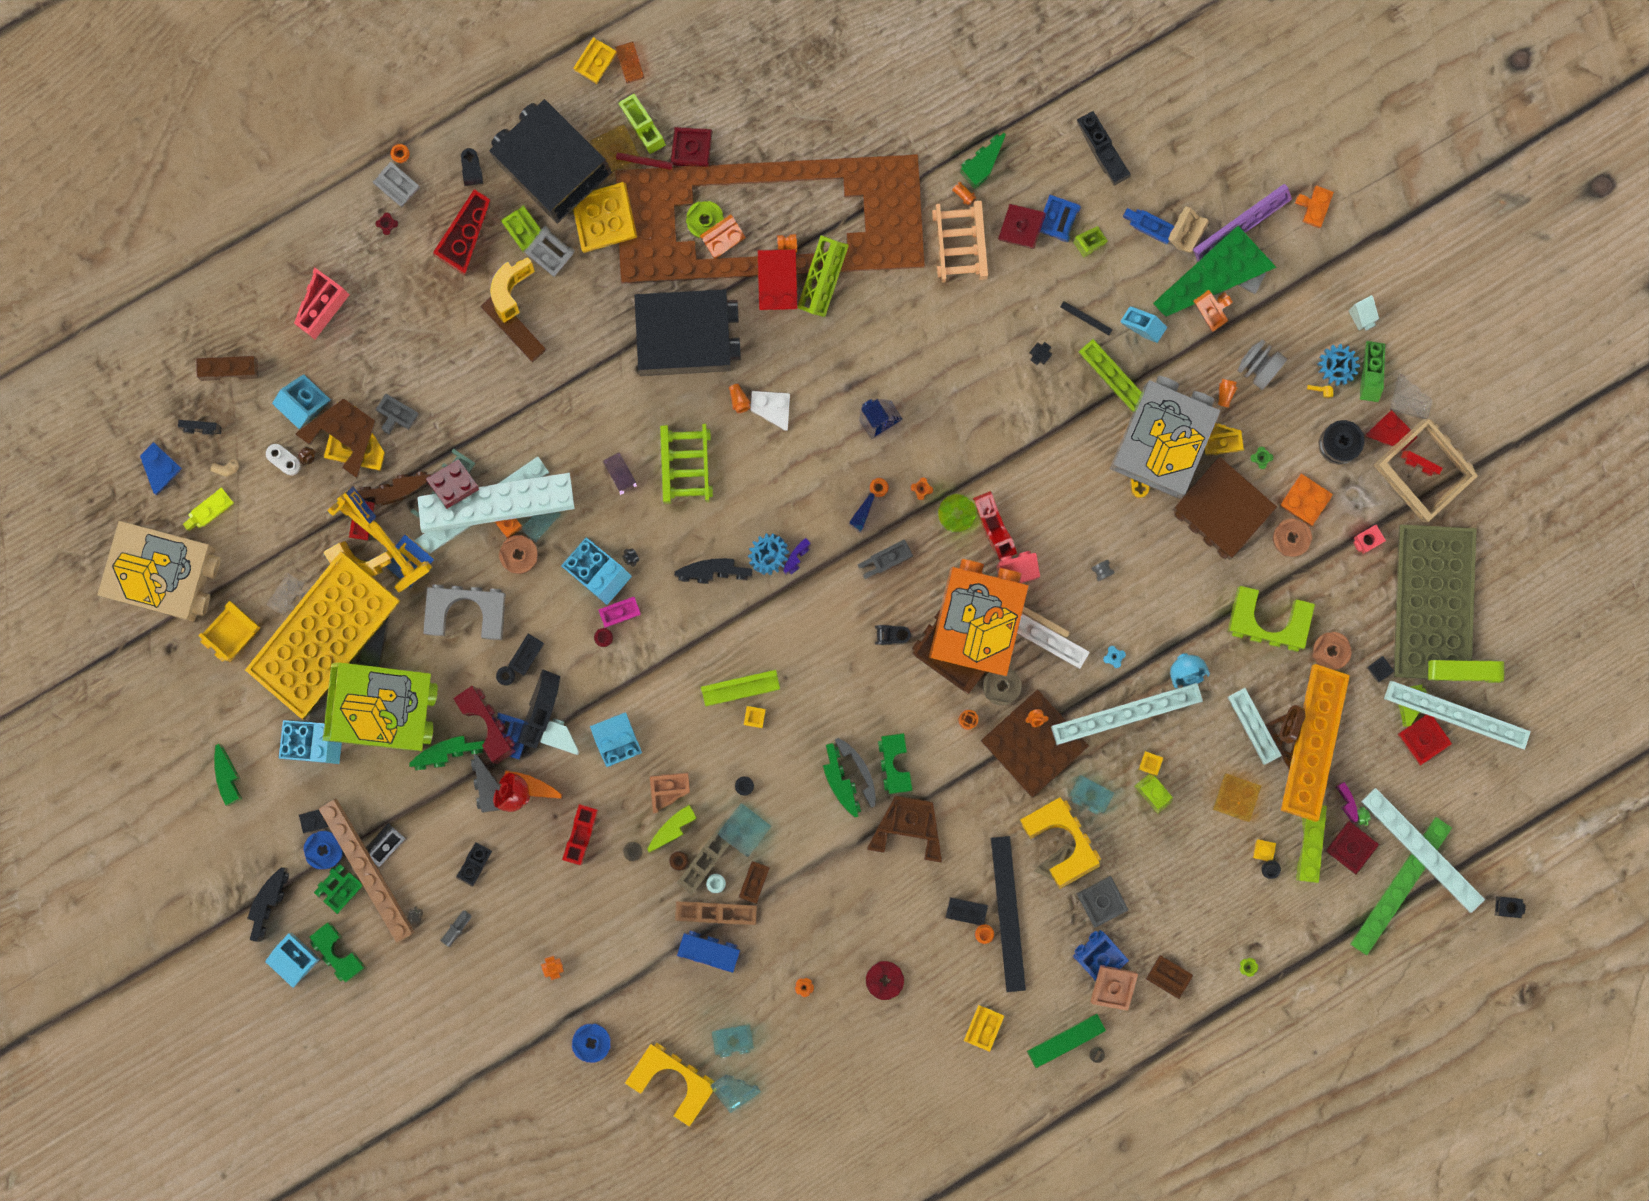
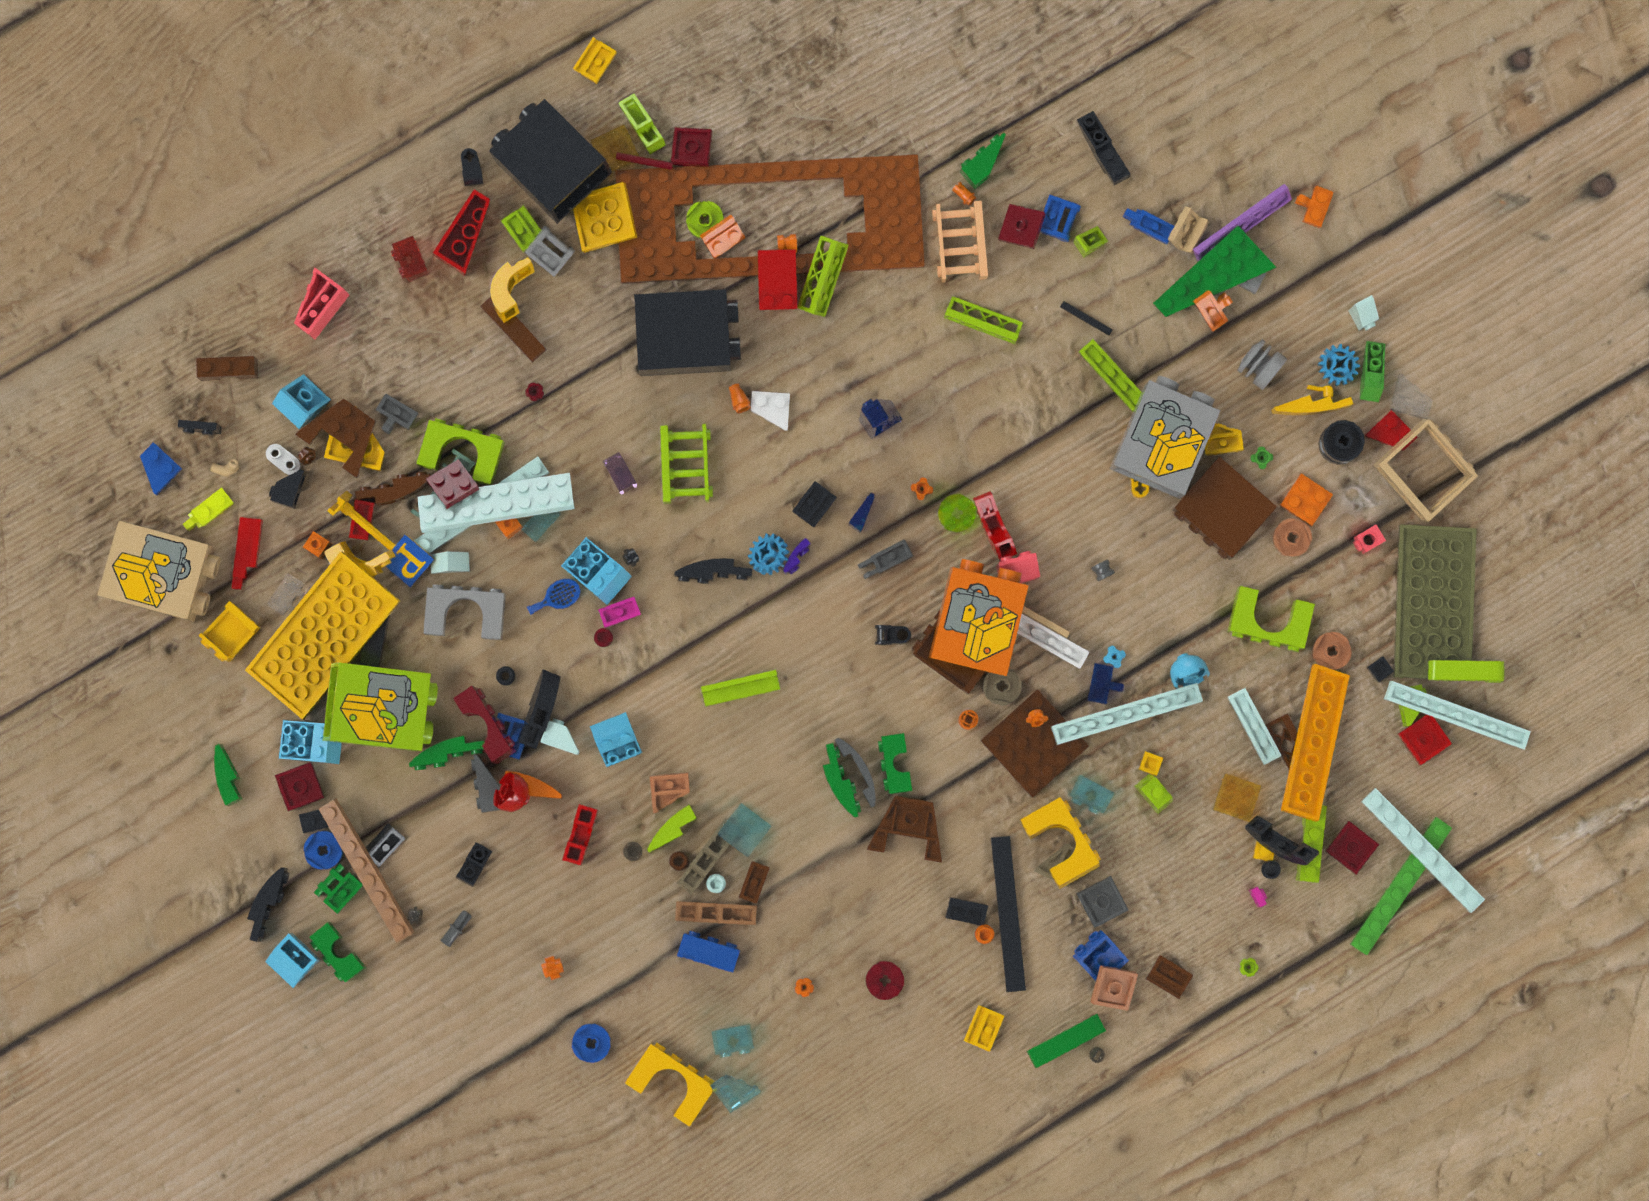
yellow piece [343,486,432,593] -> none
light grey plate [373,162,420,208] -> none
dark red plate [375,212,398,235] -> none
orange plate [391,144,410,163] -> none
nougat plate [499,535,538,574] -> none
black plate [508,633,545,676] -> none
clear orange plate [615,42,644,84] -> none
black plate [735,776,754,796] -> none
yellow plate [744,706,766,729] -> none
orange plate [870,478,889,497] -> none
black gear [1029,342,1052,365] -> none
medium azure slope [1120,306,1167,343] -> none
orange cone [1218,379,1238,408] -> none
reddish brown plate [1279,705,1306,744] -> none
magenta slope [1335,782,1358,823] -> none
bright green plate [1357,807,1371,826] -> none
red plate [1400,451,1443,477] -> none
black brick [1494,896,1526,918] -> none
none -> red piece [231,517,263,590]
none -> black slope [269,469,307,509]
none -> dark red plate [275,762,325,812]
none -> orange brick [303,531,332,560]
none -> clear red brick [391,236,429,283]
none -> lime arch [416,418,505,486]
none -> light aqua slope [430,551,470,574]
none -> dark red plate [525,383,544,401]
none -> blue piece [527,579,581,615]
none -> black plate [792,481,837,528]
none -> lime fence [944,296,1023,344]
none -> clear blue plate [1087,663,1124,705]
none -> black slope [1245,815,1319,865]
none -> dark pink plate [1248,887,1267,907]
none -> yellow slope [1271,395,1353,416]

